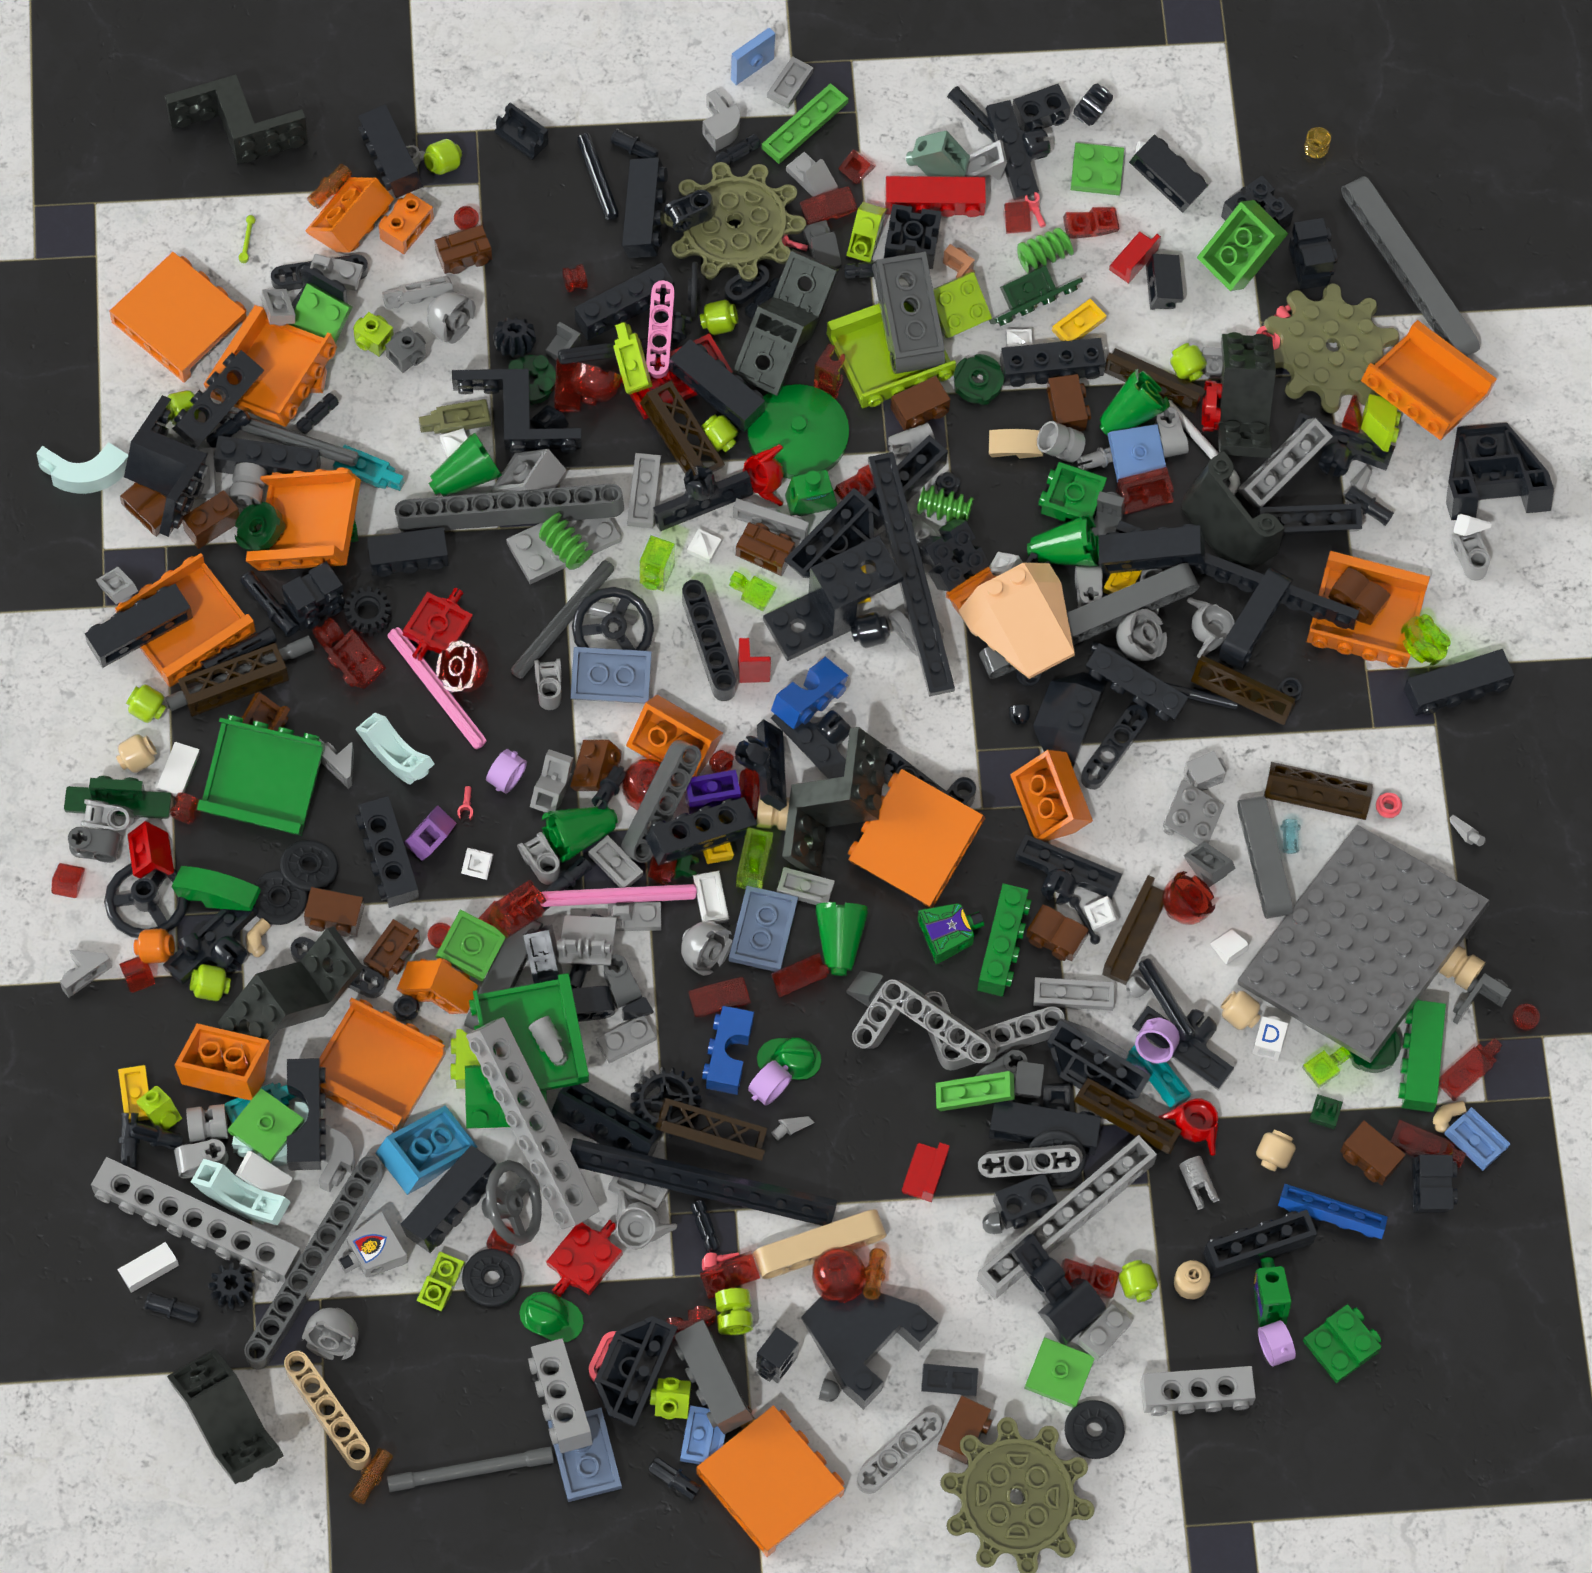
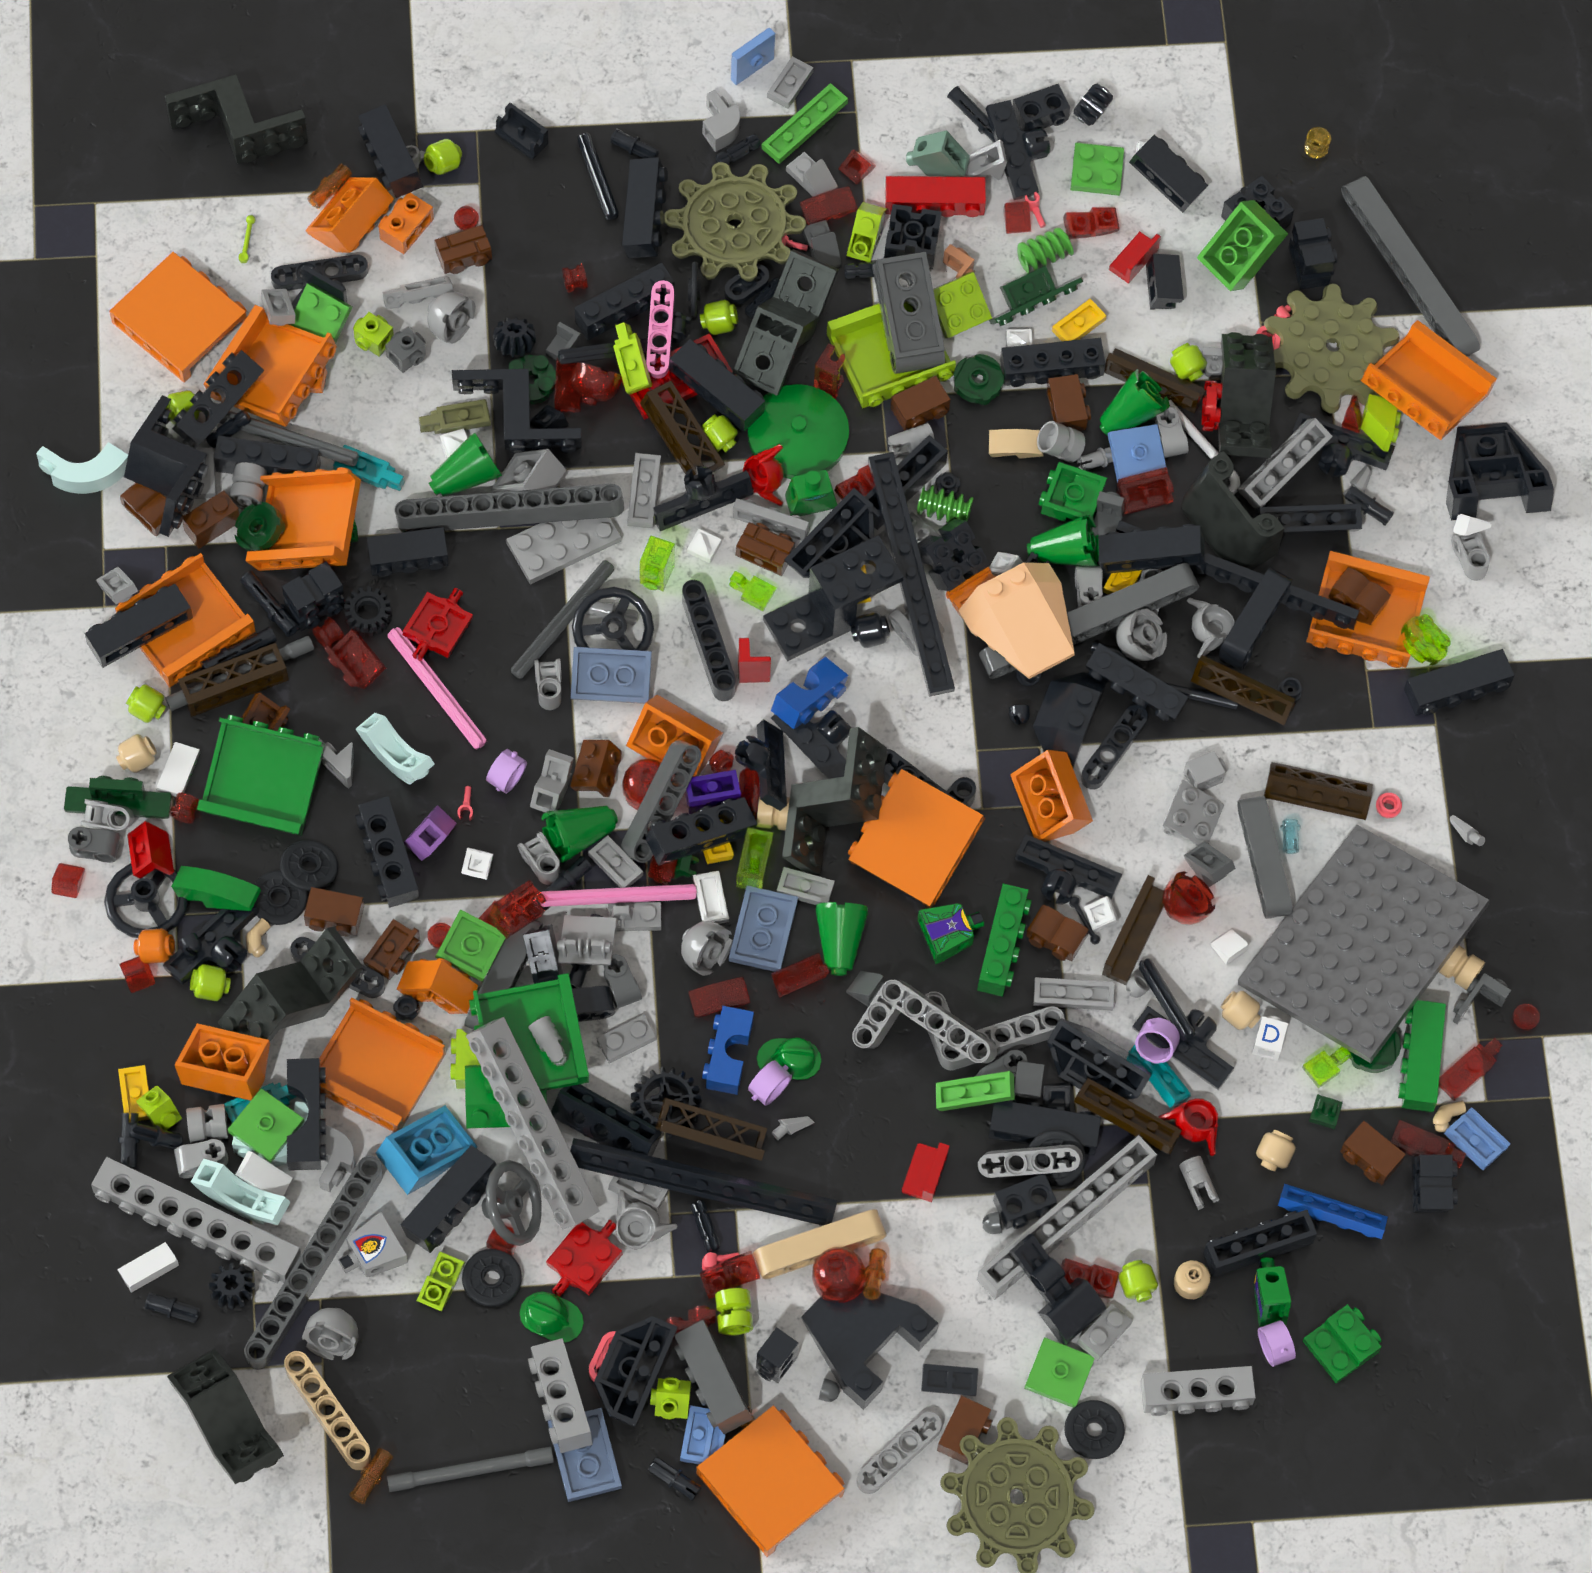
light grey slope [60,950,112,998] -> none
black axle [296,393,339,434] -> none
light grey hinge [310,254,363,291] -> none
clear red cylinder [436,640,489,693] -> none
bright green piece [539,513,593,570] -> none
black axle [592,766,627,810] -> none
black slope [622,997,654,1021] -> none
black piece [664,190,714,233] -> none

